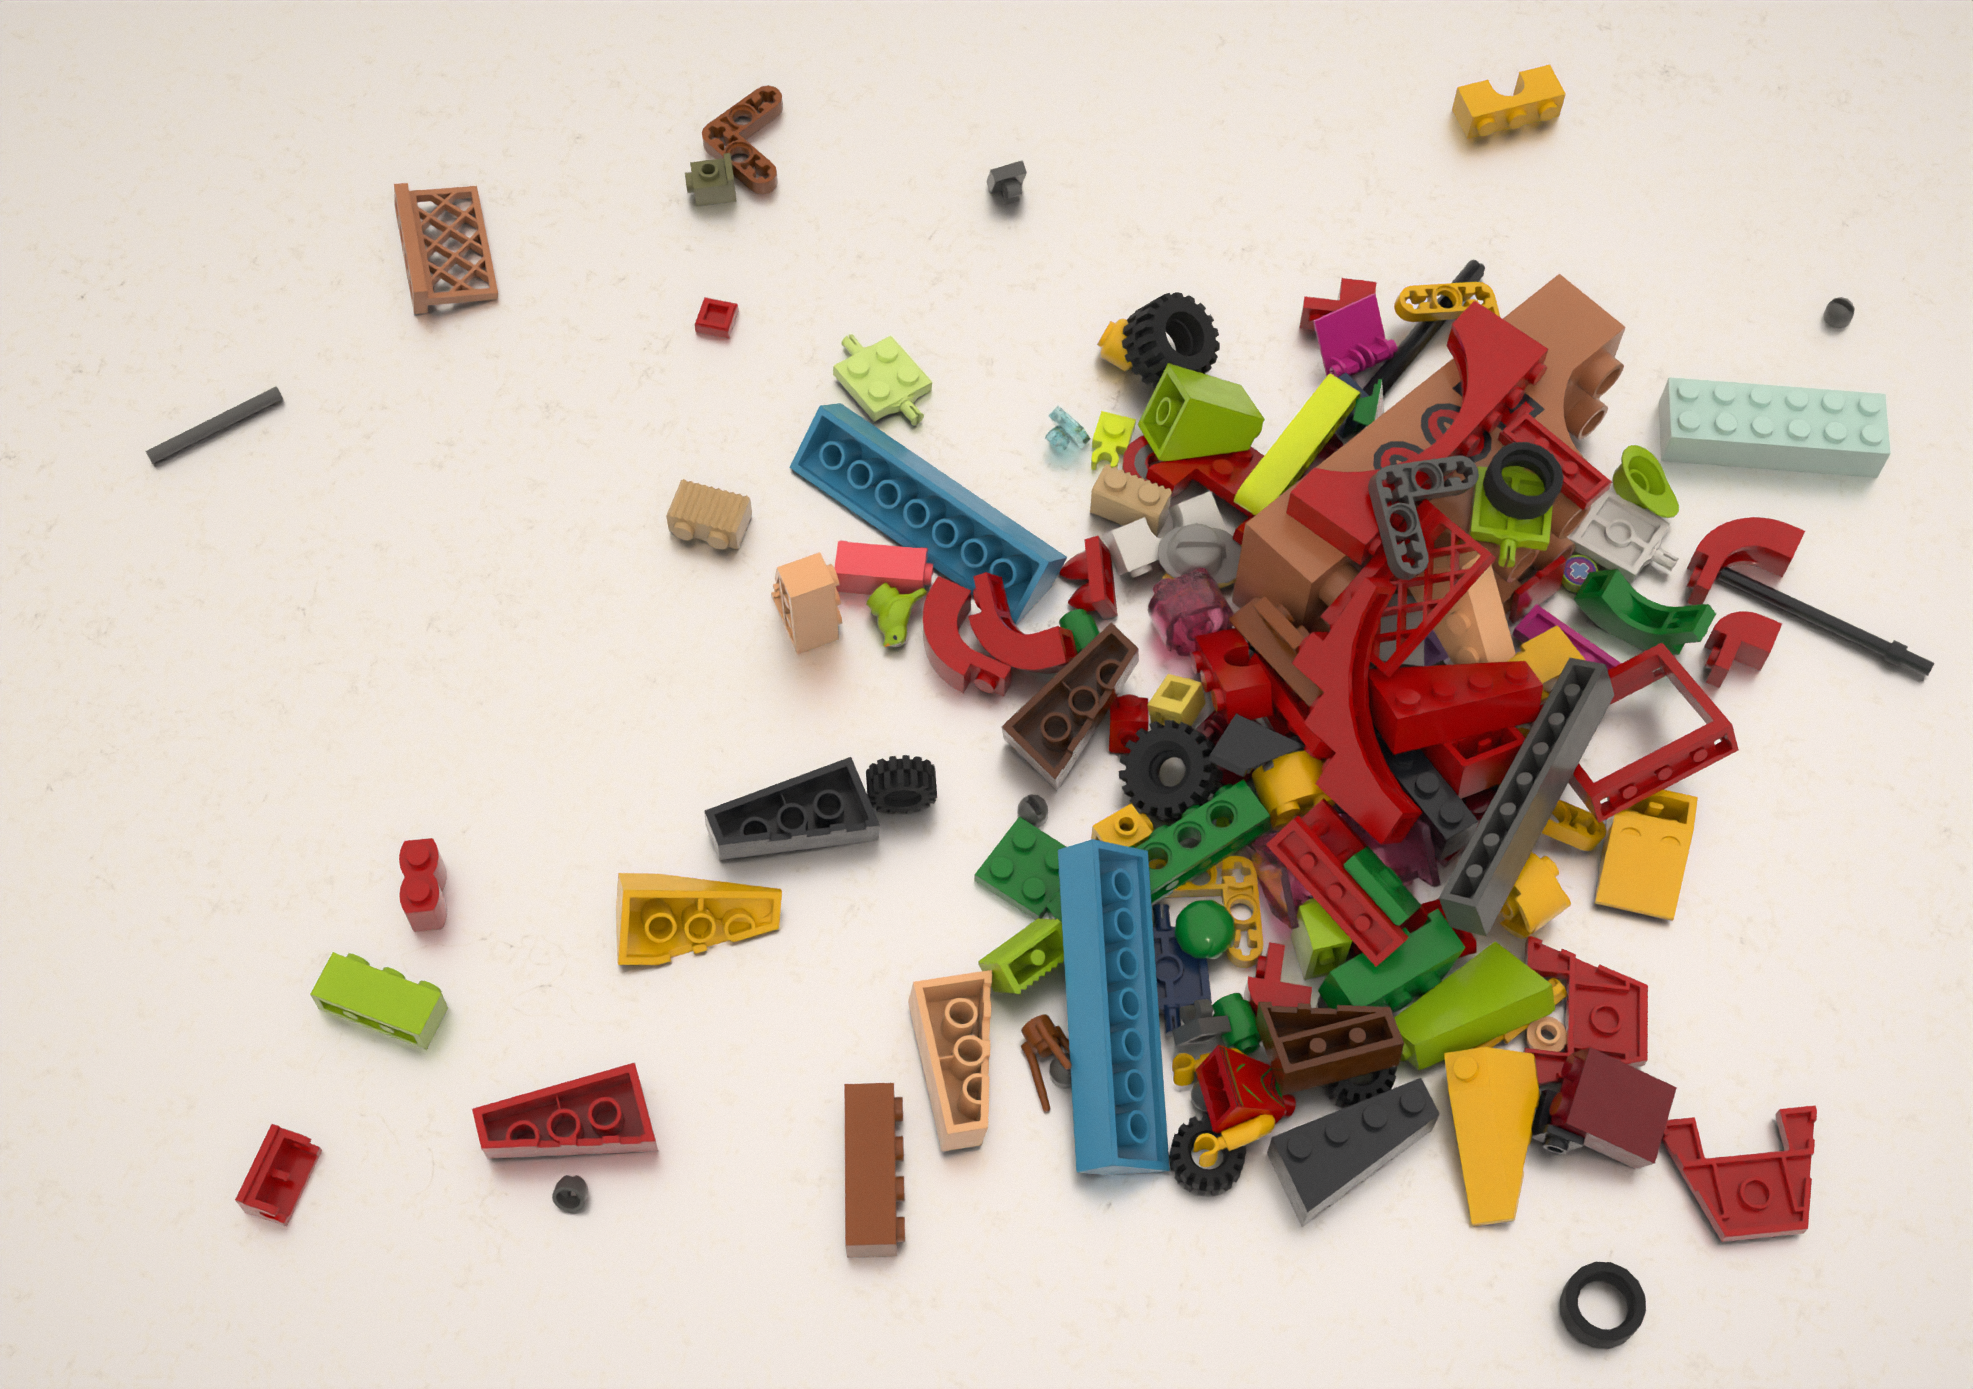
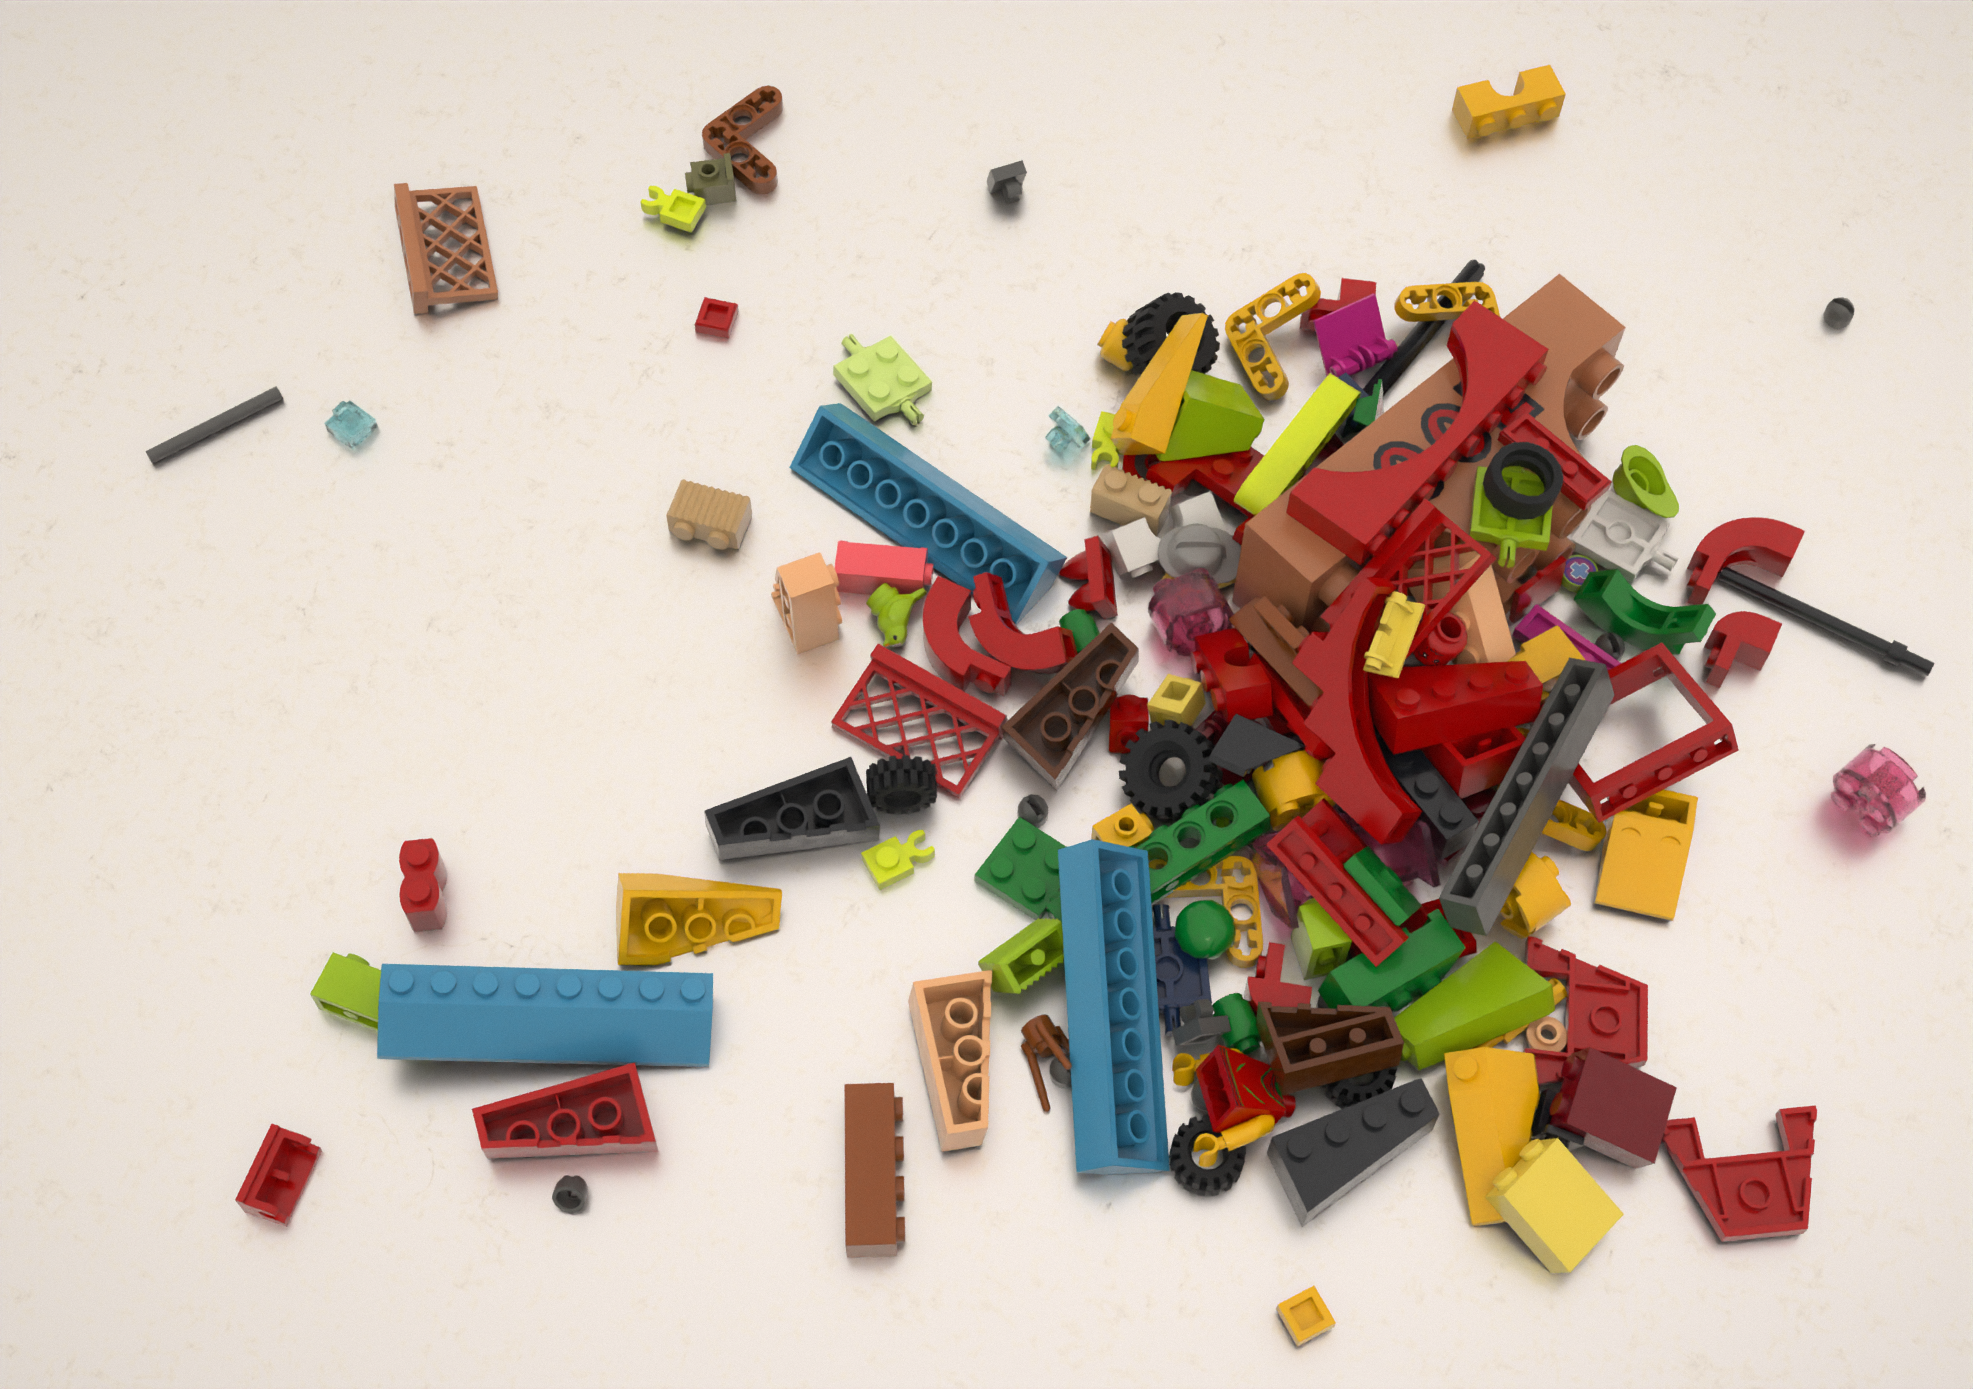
dark grey beam [1368,456,1479,580] -> none
black tyre [1560,1261,1646,1349] -> none
light aqua brick [1659,377,1891,478] -> none
none -> clear light blue tile [324,400,378,450]
none -> dark azure slope [377,964,713,1067]
none -> neon yellow plate [640,186,706,233]
none -> red fence [831,644,1008,798]
none -> neon yellow plate [861,830,935,890]
none -> yellow wedge [1110,313,1208,455]
none -> yellow beam [1225,273,1321,400]
none -> yellow plate [1276,1286,1336,1347]
none -> light yellow hinge [1363,591,1425,678]
none -> red head [1412,612,1468,666]
none -> light yellow brick [1485,1138,1624,1273]
none -> dark grey hinge [1595,632,1625,661]
none -> clear pink brick [1831,744,1926,837]

